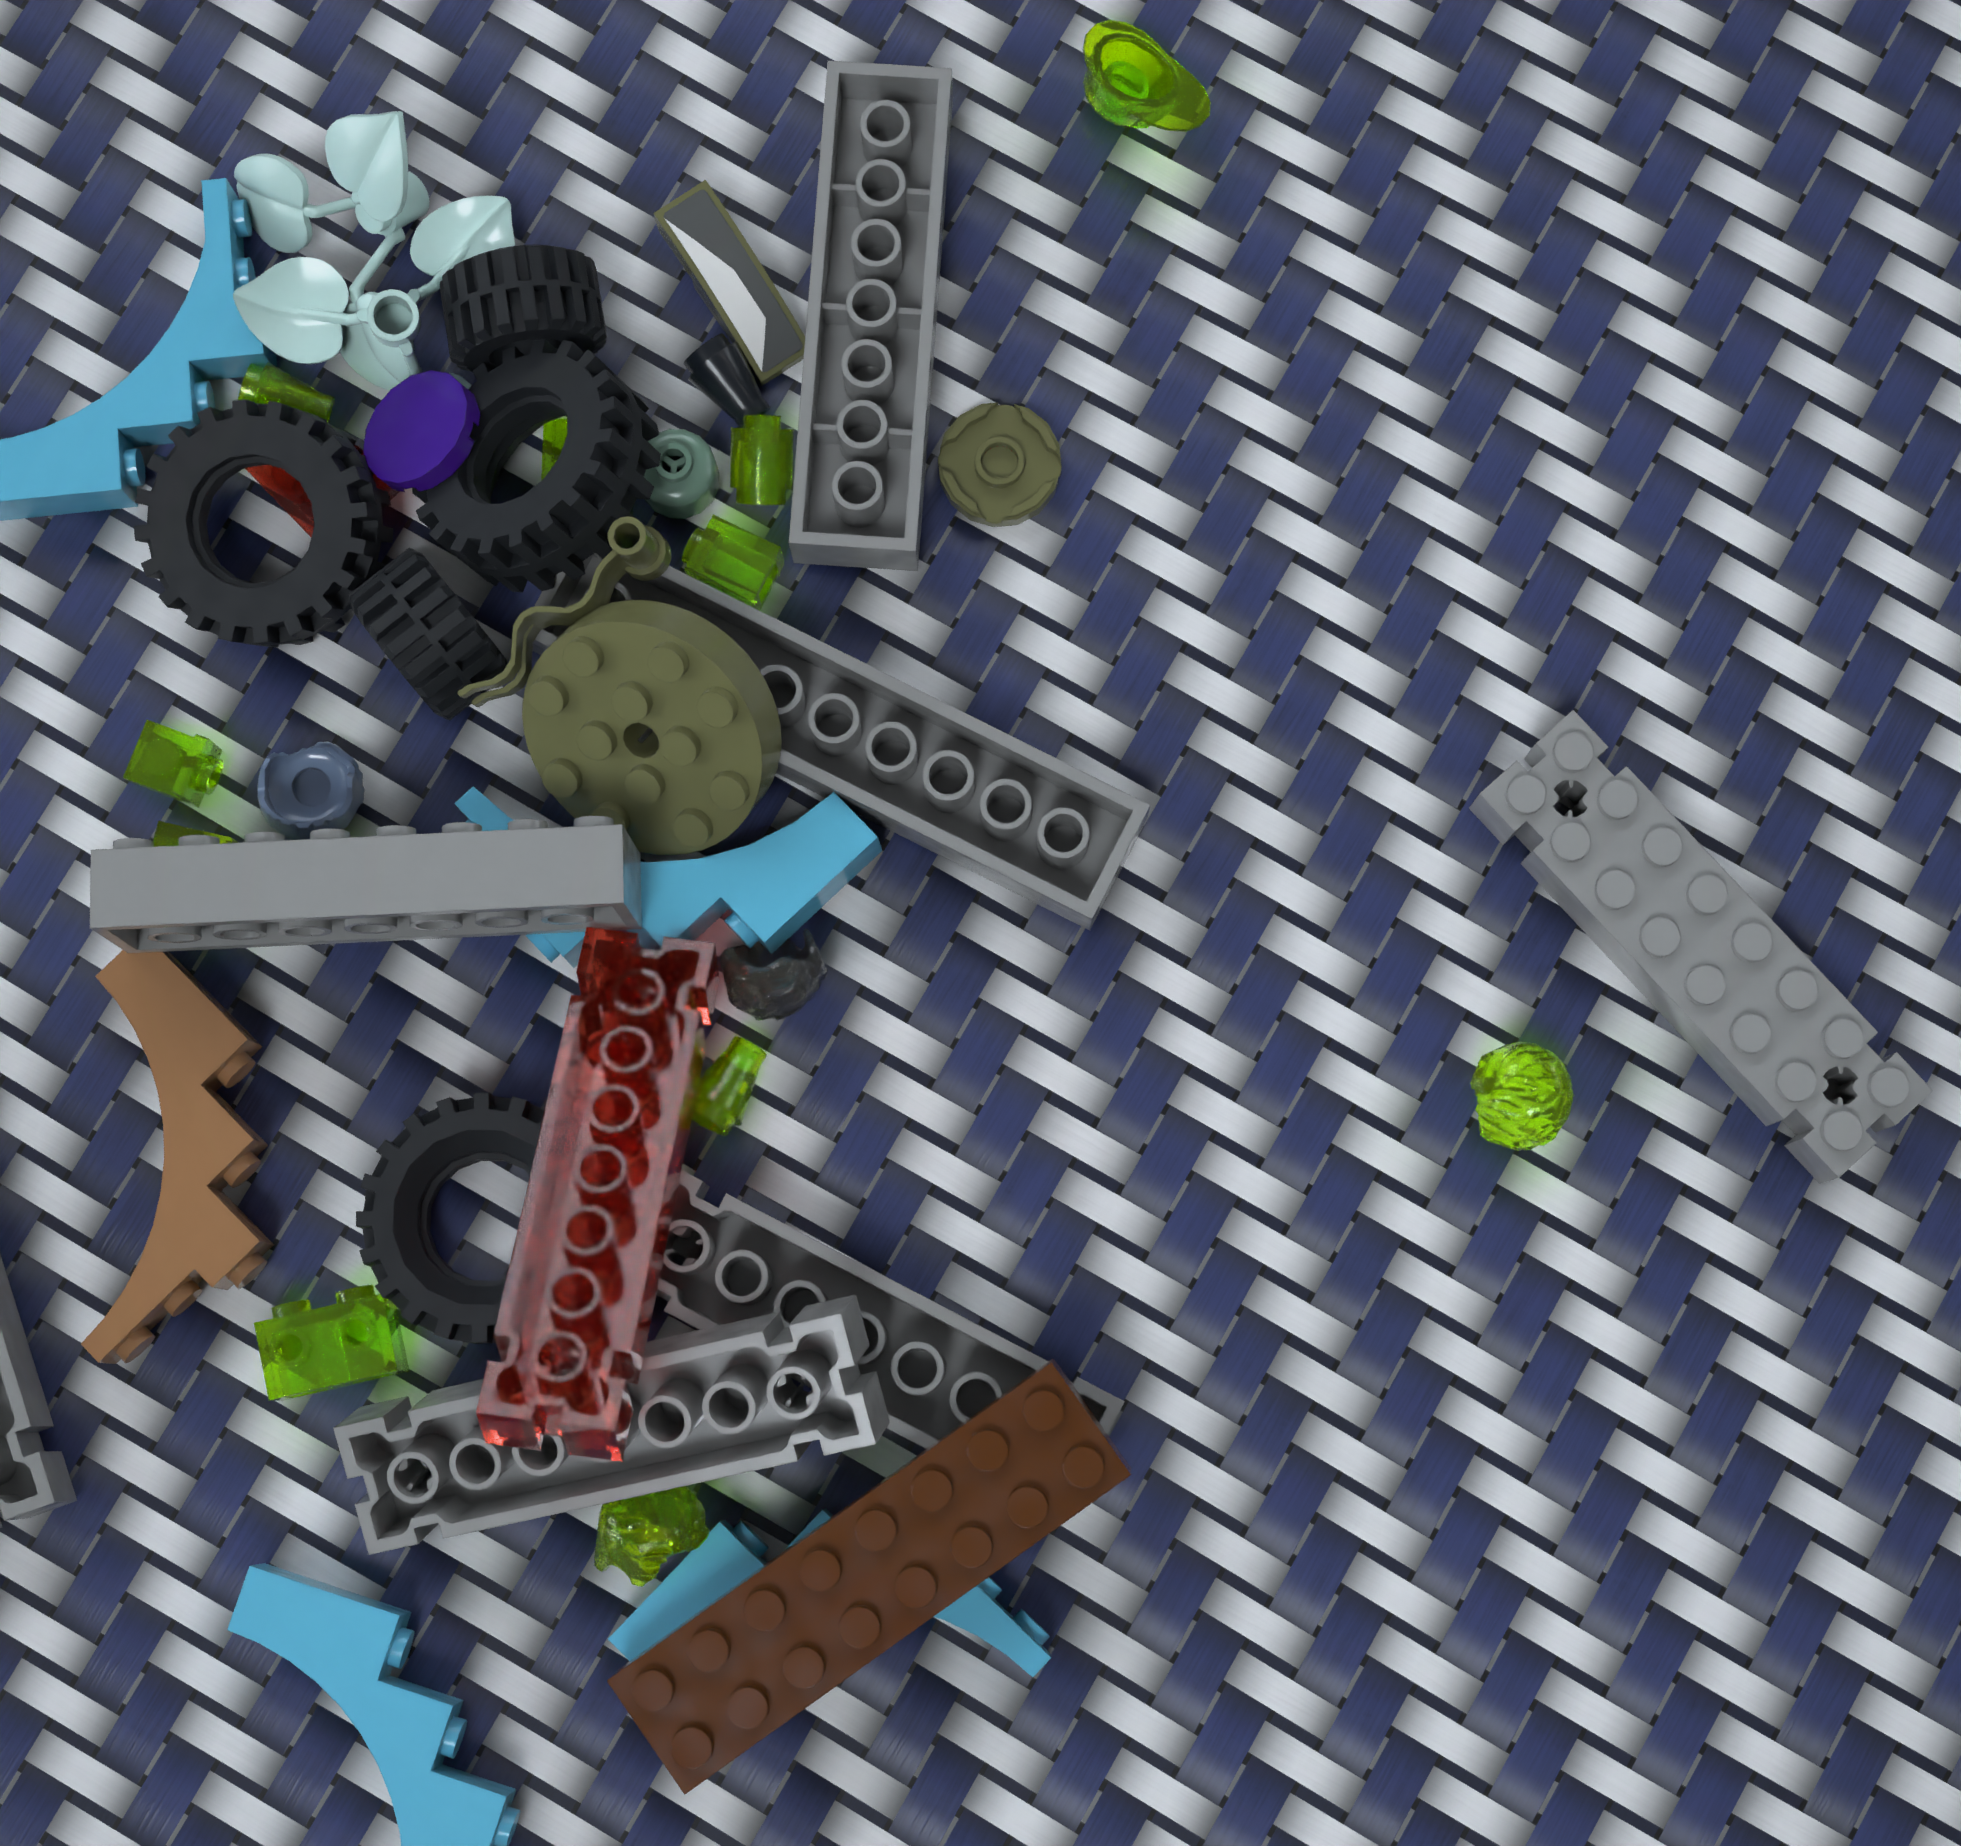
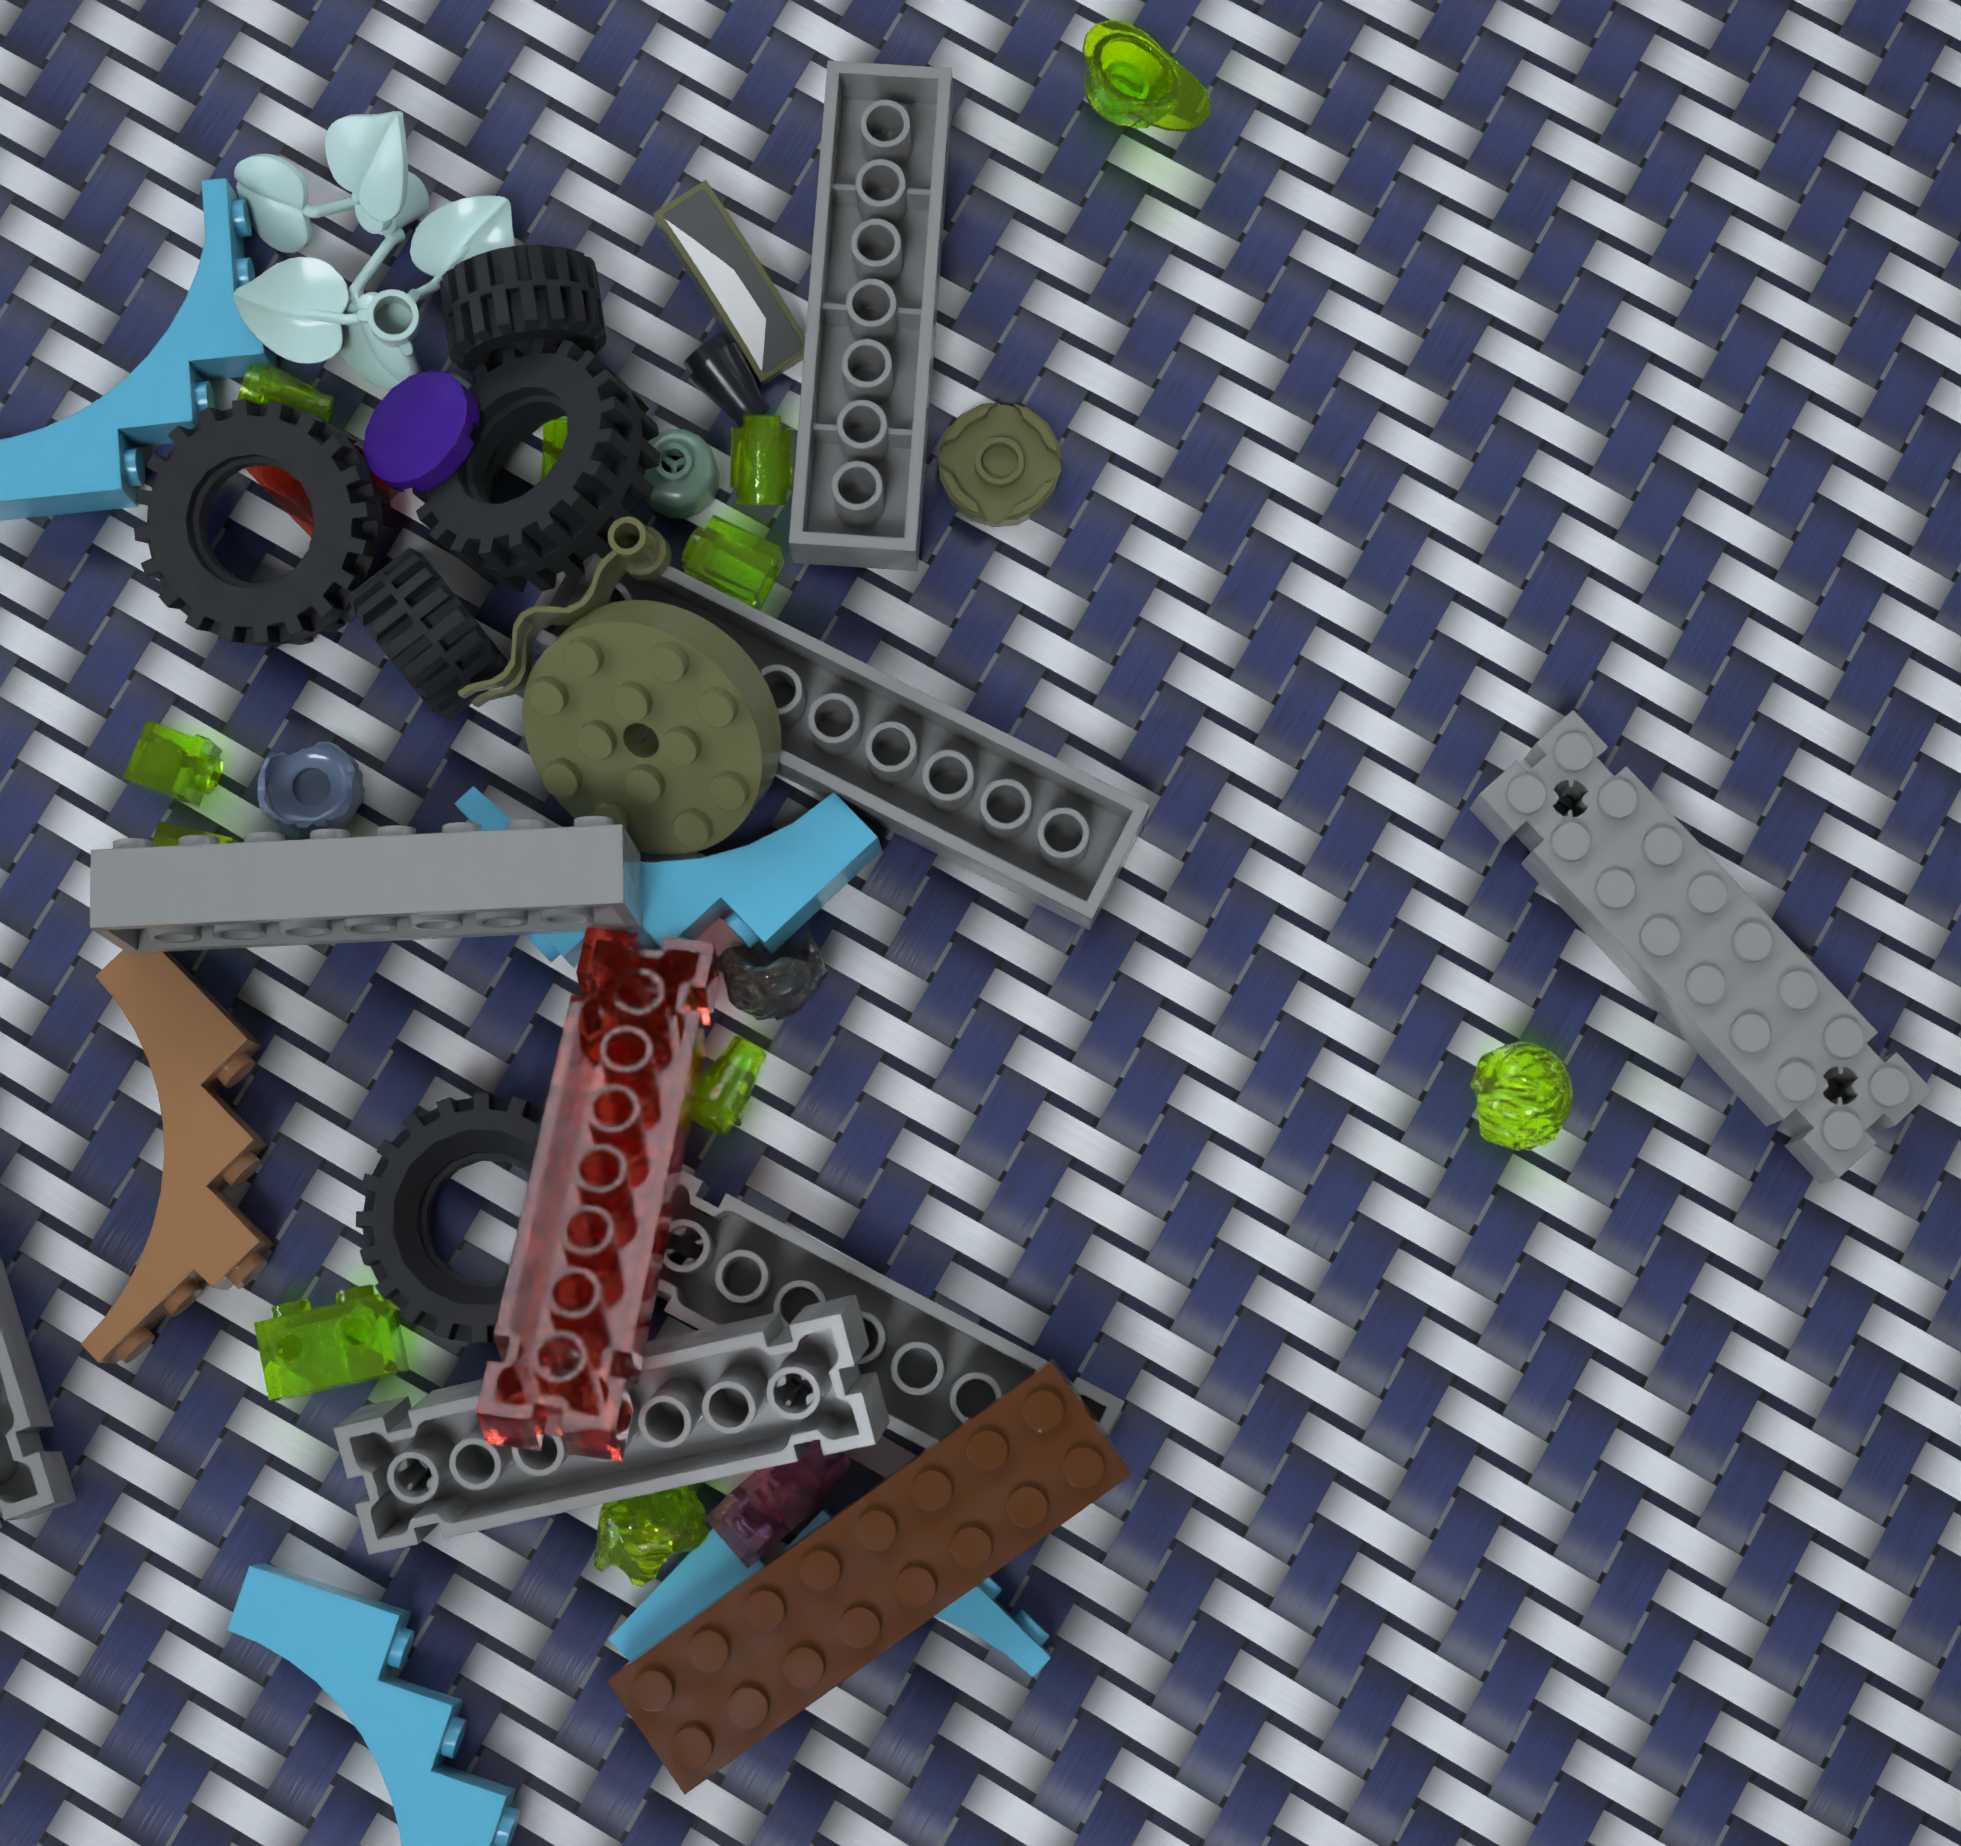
none -> clear pink hinge [704,1440,850,1569]

